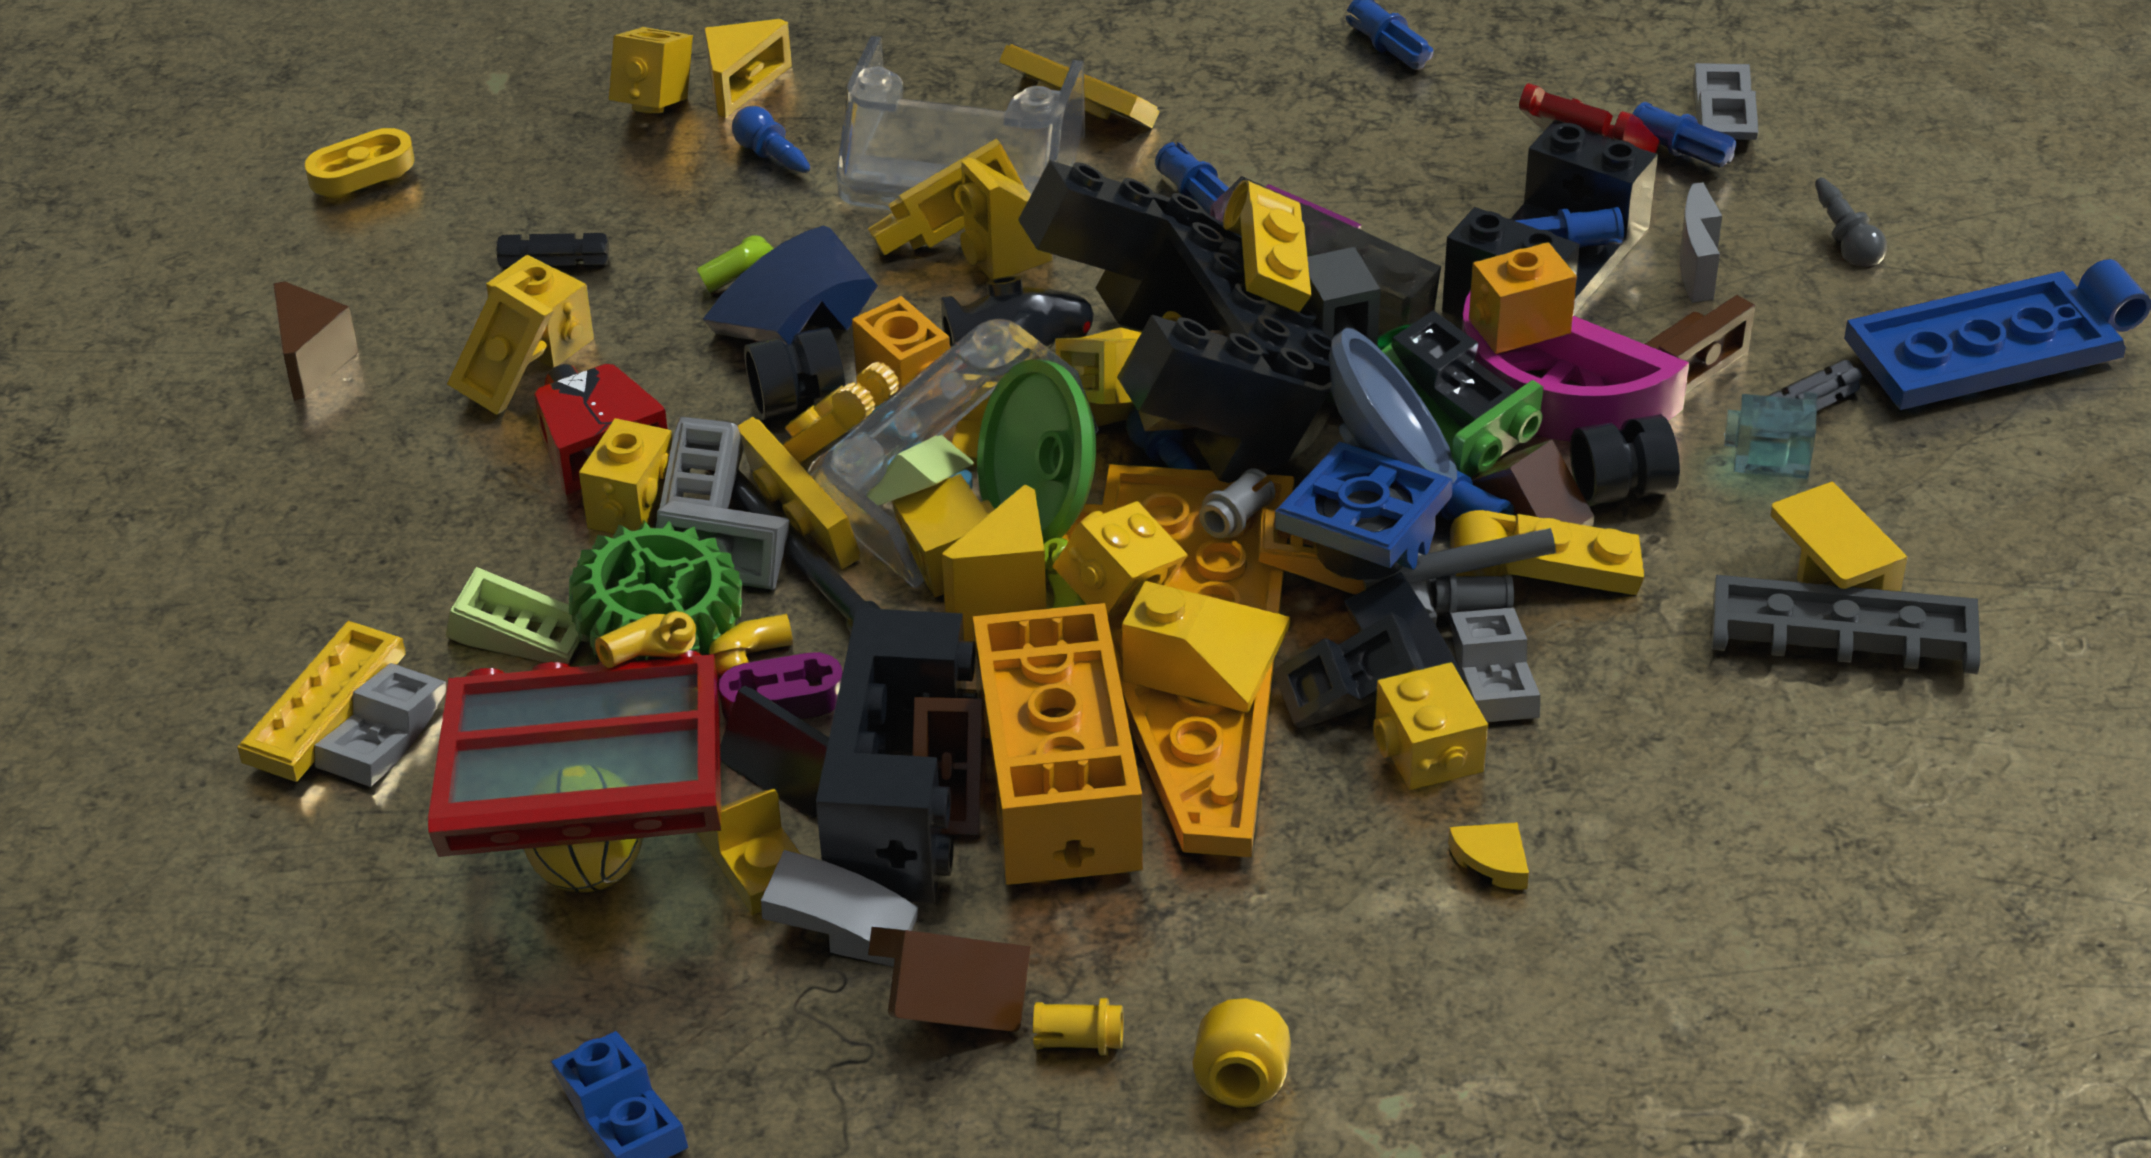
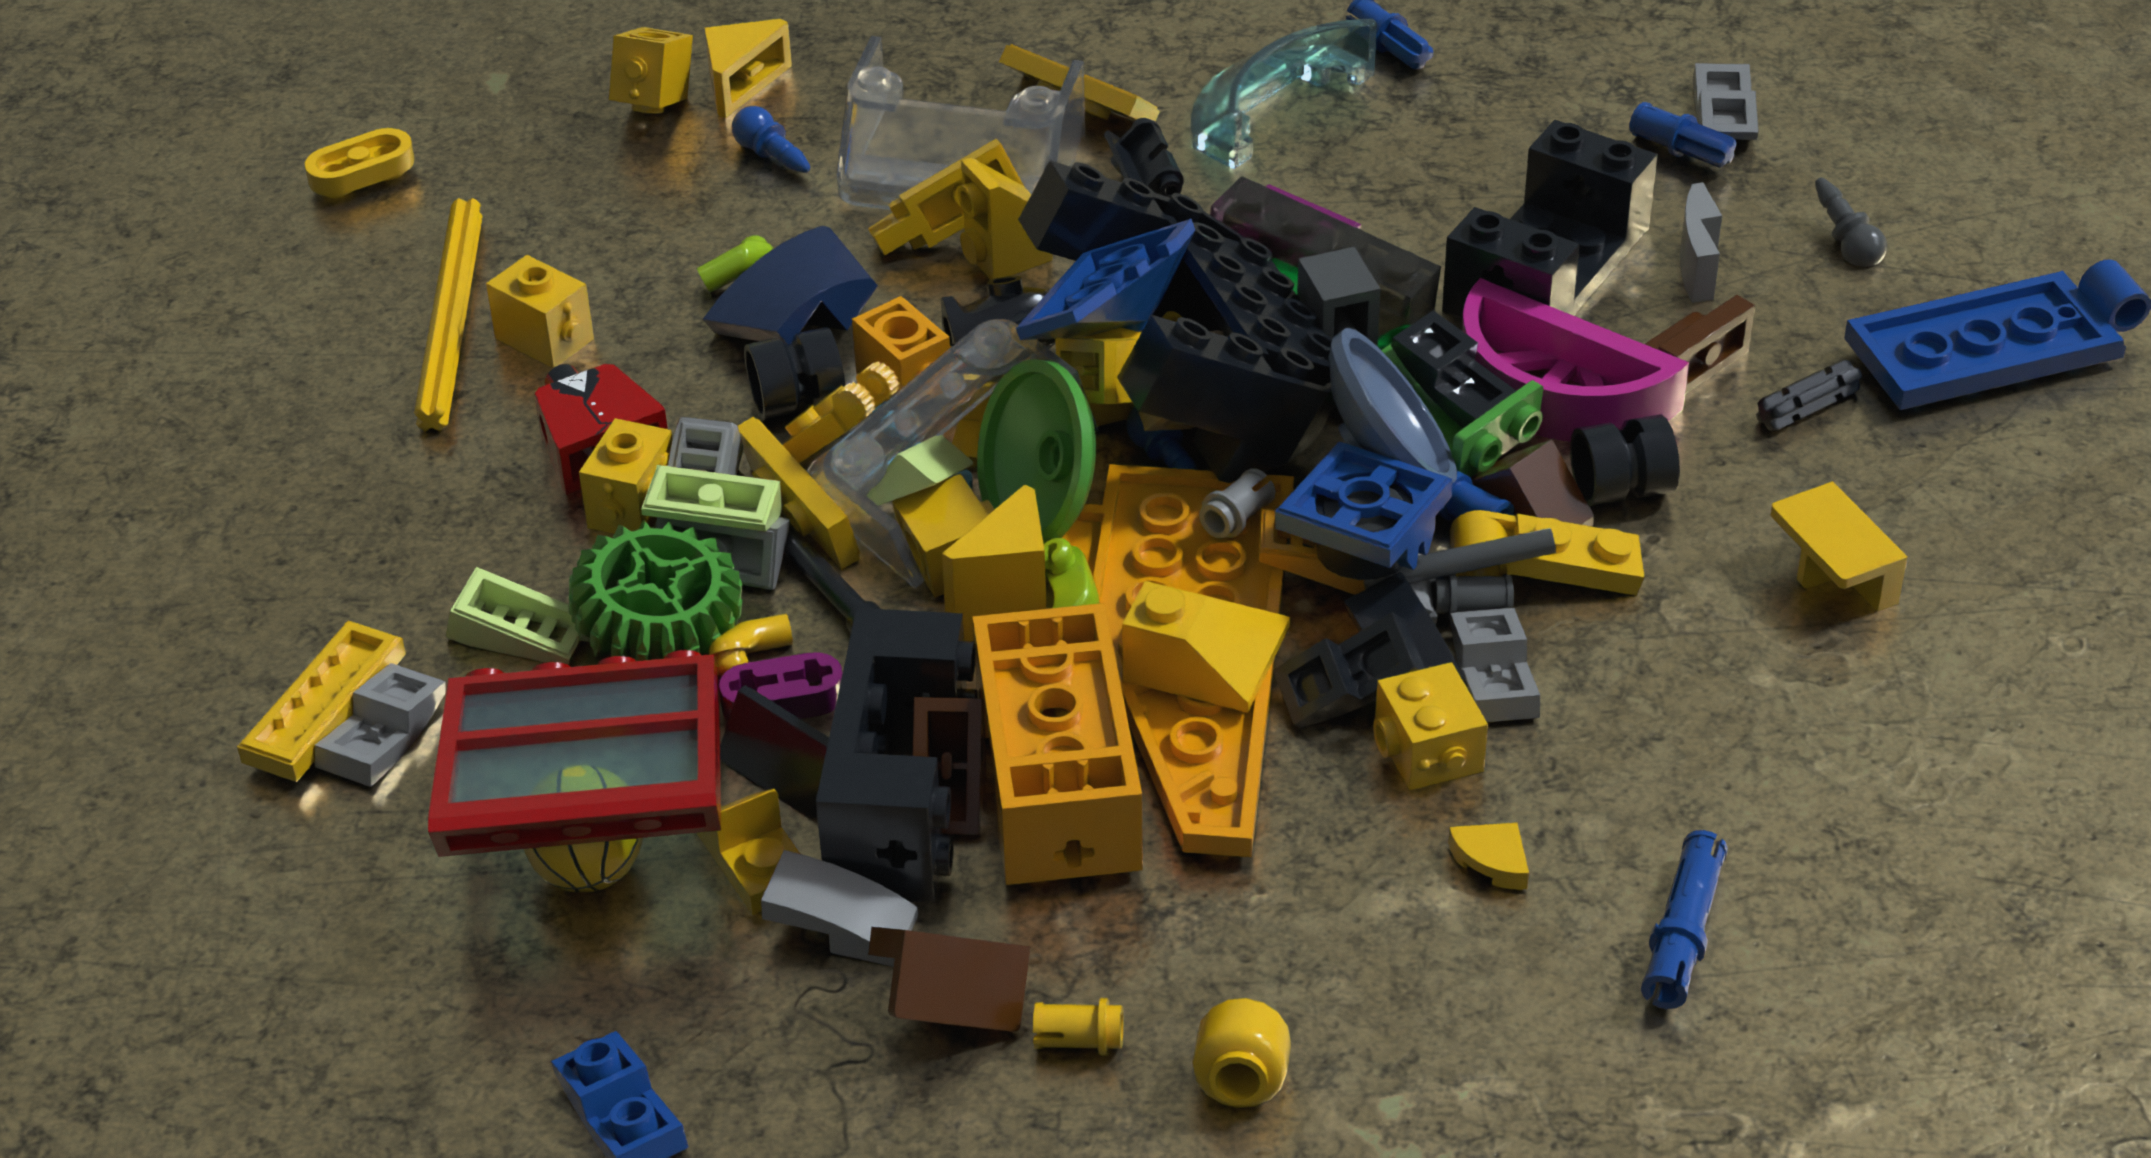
reddish brown slope [273,281,358,400] -> none
yellow panel [447,270,554,415] -> none
black axle [496,233,609,269] -> none
yellow arm [595,611,696,668] -> none
yellow head [1052,501,1188,619] -> none
blue axle [1155,142,1233,222] -> none
yellow plate [1223,180,1311,312] -> none
light orange head [1469,242,1577,354] -> none
blue axle [1515,207,1624,248] -> none
red container [1519,83,1660,153] -> none
dark grey hinge [1711,575,1980,675] -> none
clear light blue brick [1724,392,1817,479] -> none
none -> yellow axle [414,198,483,432]
none -> yellowish green slope [641,465,782,532]
none -> blue wedge [1016,219,1195,340]
none -> black hinge [1104,118,1184,198]
none -> clear light blue windscreen [1191,19,1377,170]
none -> blue pin [1641,830,1728,1009]

